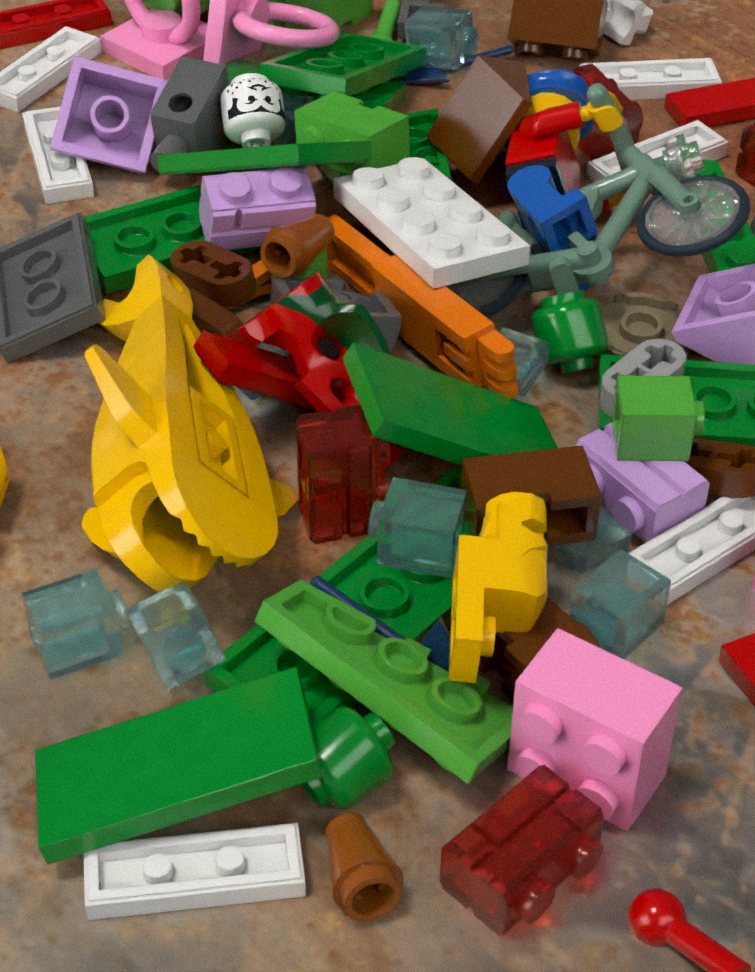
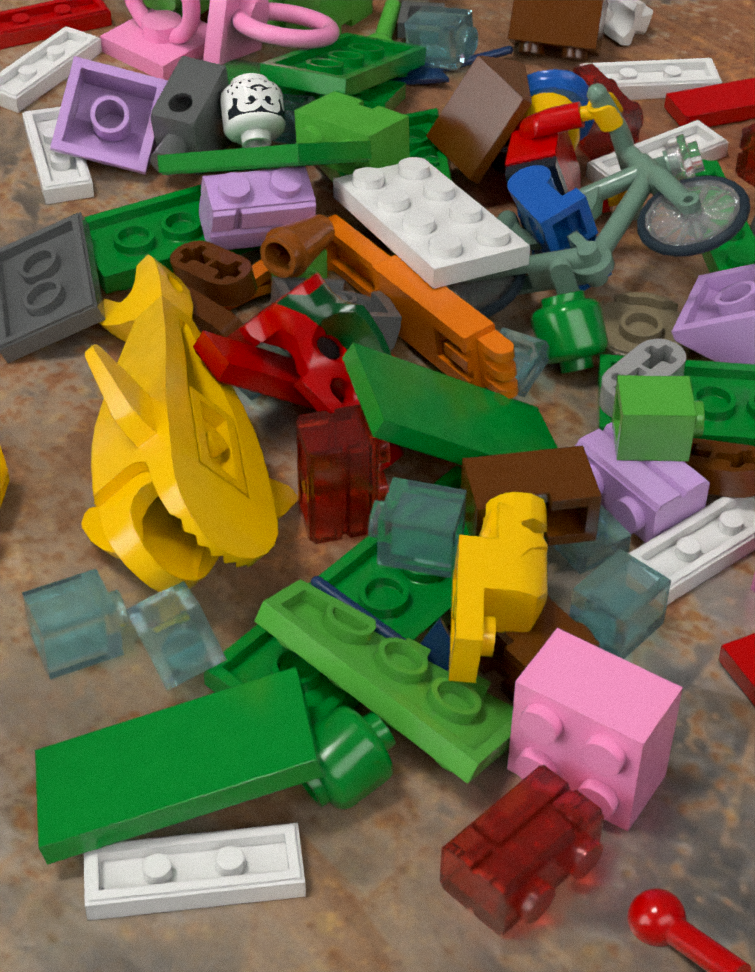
dark orange cone [325,812,403,921] -> none

